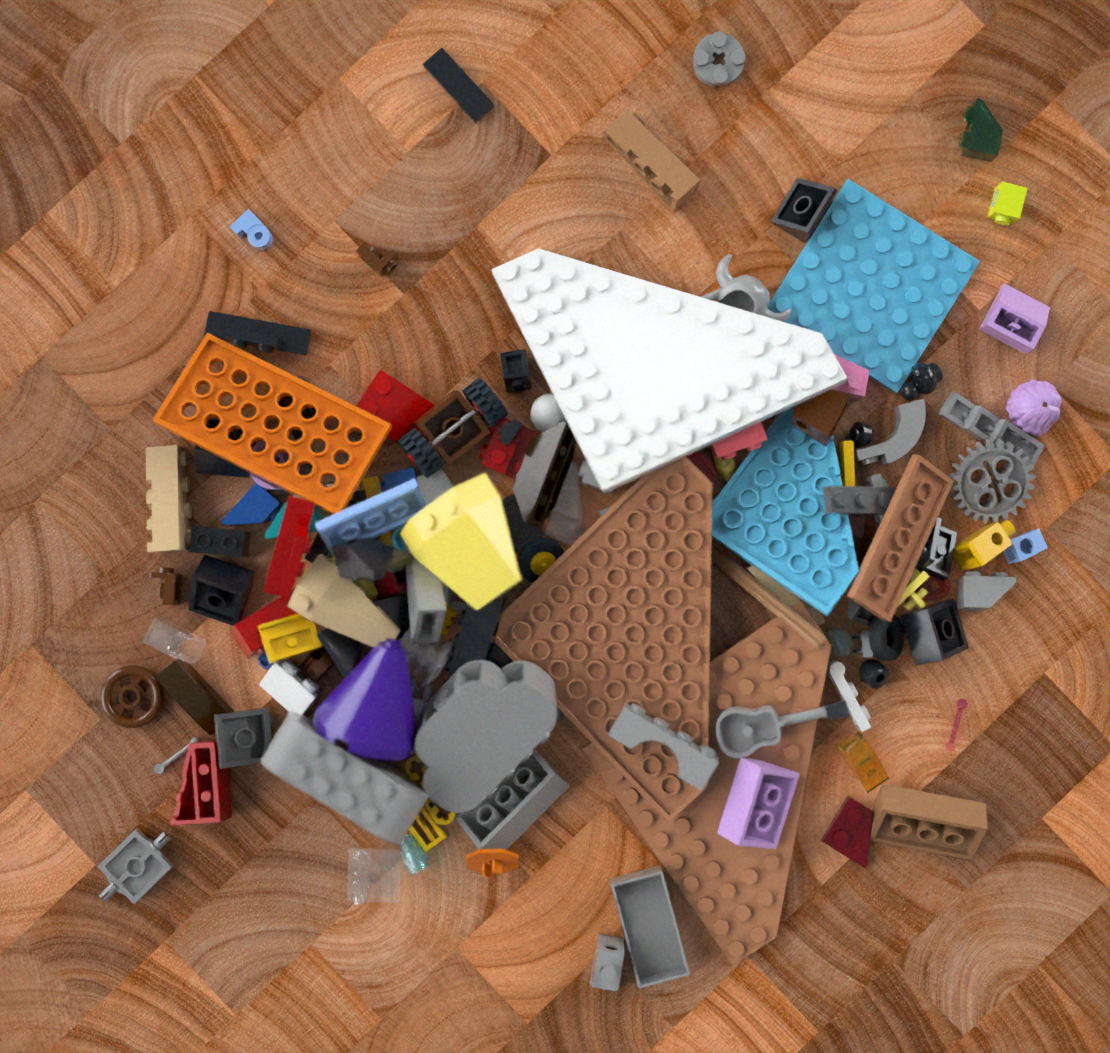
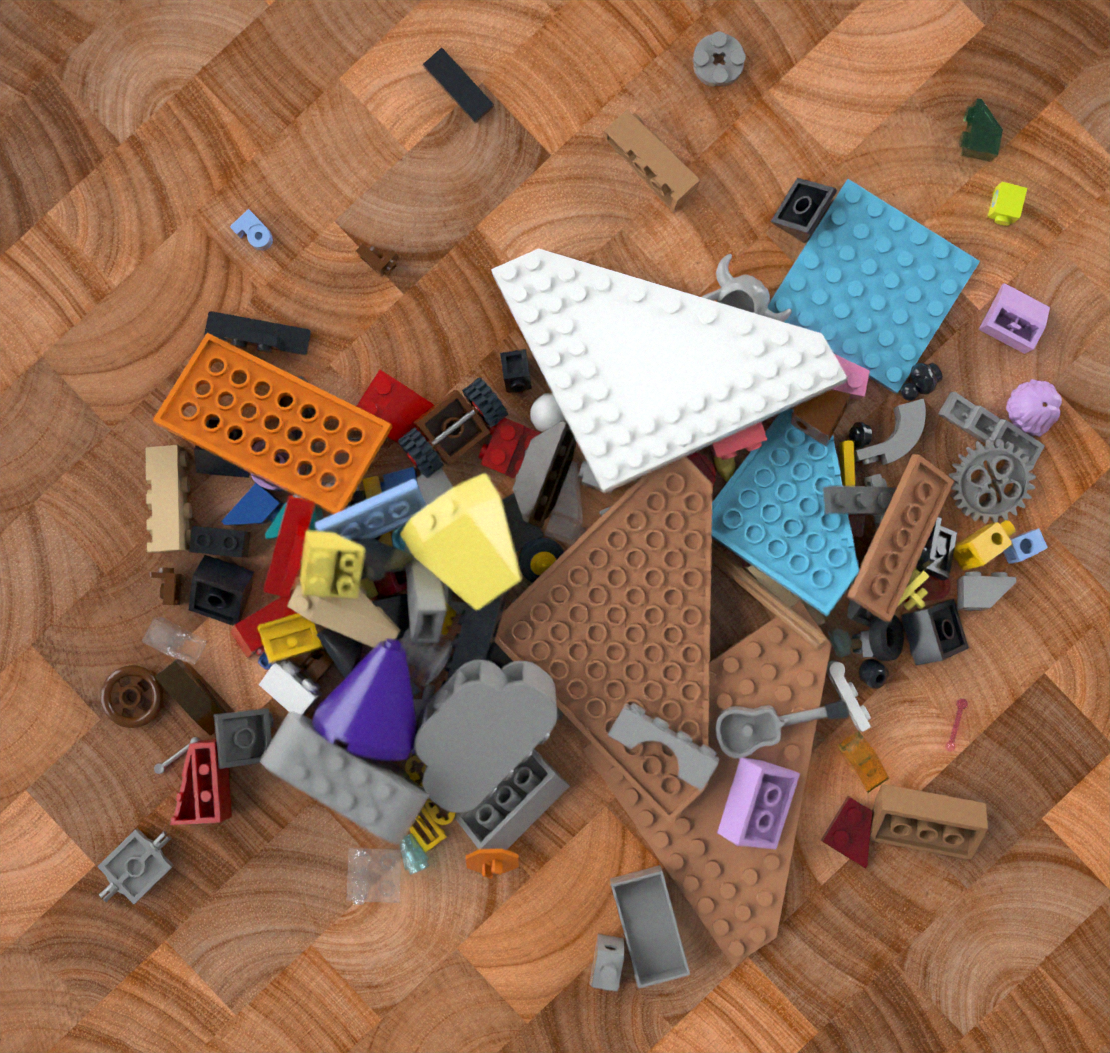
black plate [498,418,523,448] -> none
none -> light yellow slope [300,531,365,598]

